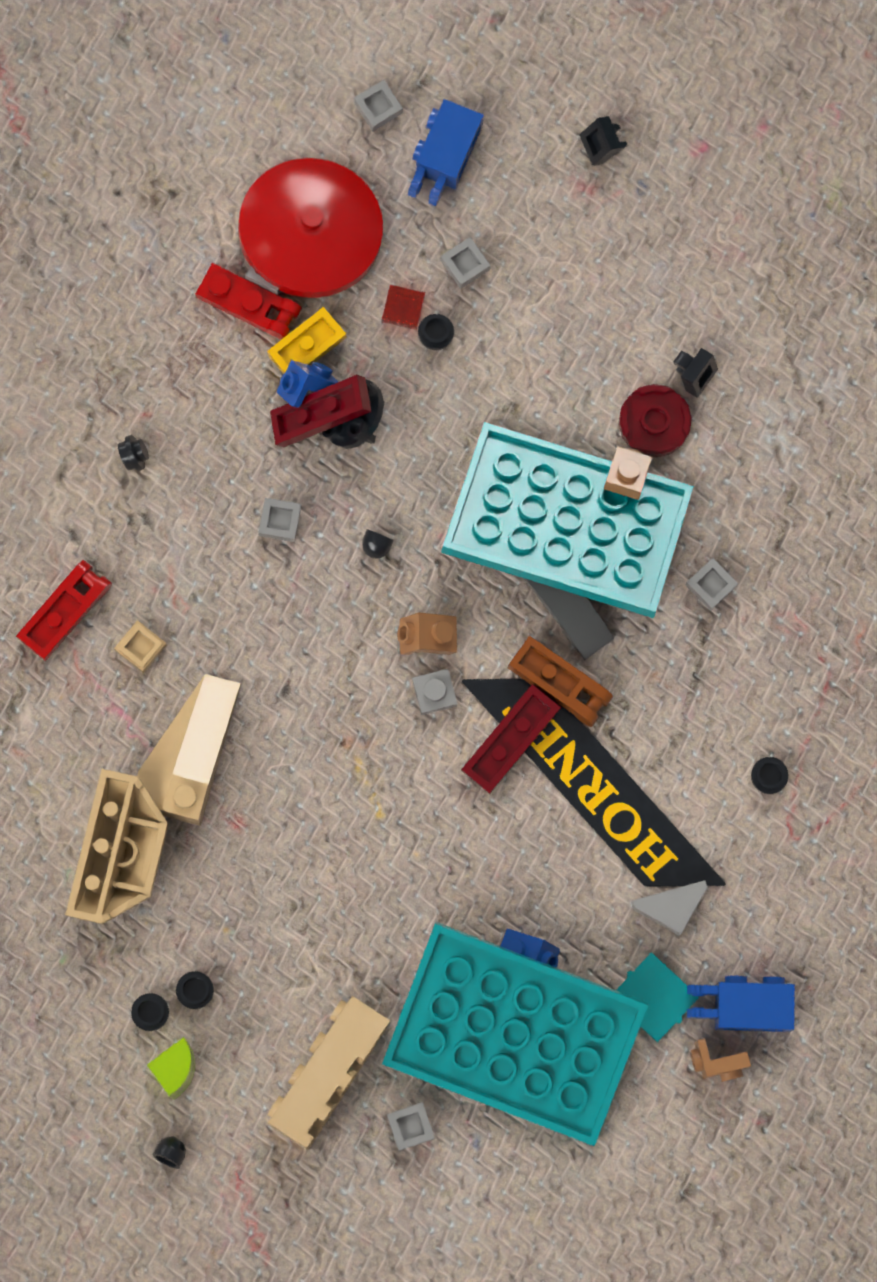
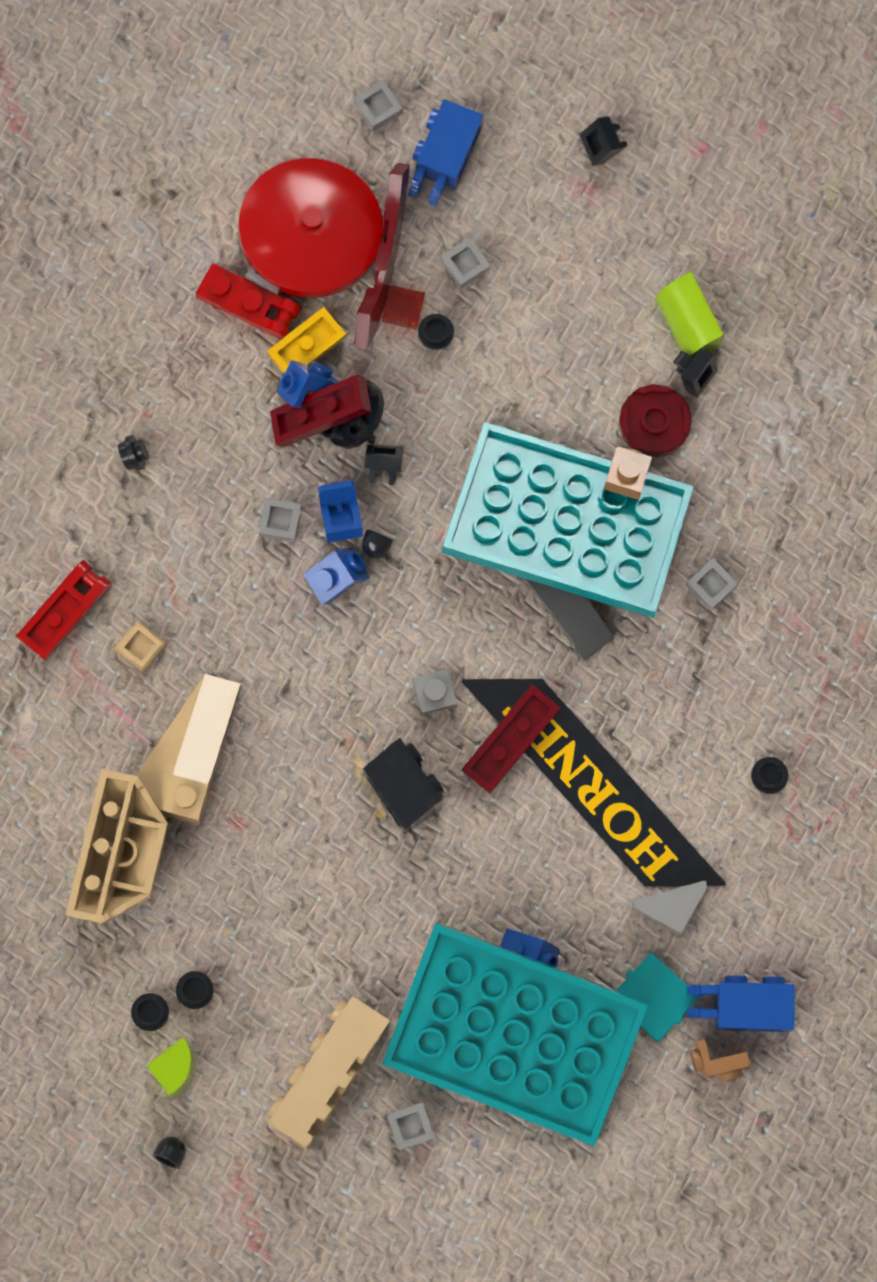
medium nougat bracket [397,612,457,655] -> none
dark orange plate [507,635,613,727] -> none
none -> bracket [303,548,370,605]
none -> blue bracket [318,480,364,543]
none -> dark red tile [354,163,410,349]
none -> black slope [363,738,444,835]
none -> black tile [364,444,404,485]
none -> lime brick [655,272,724,358]

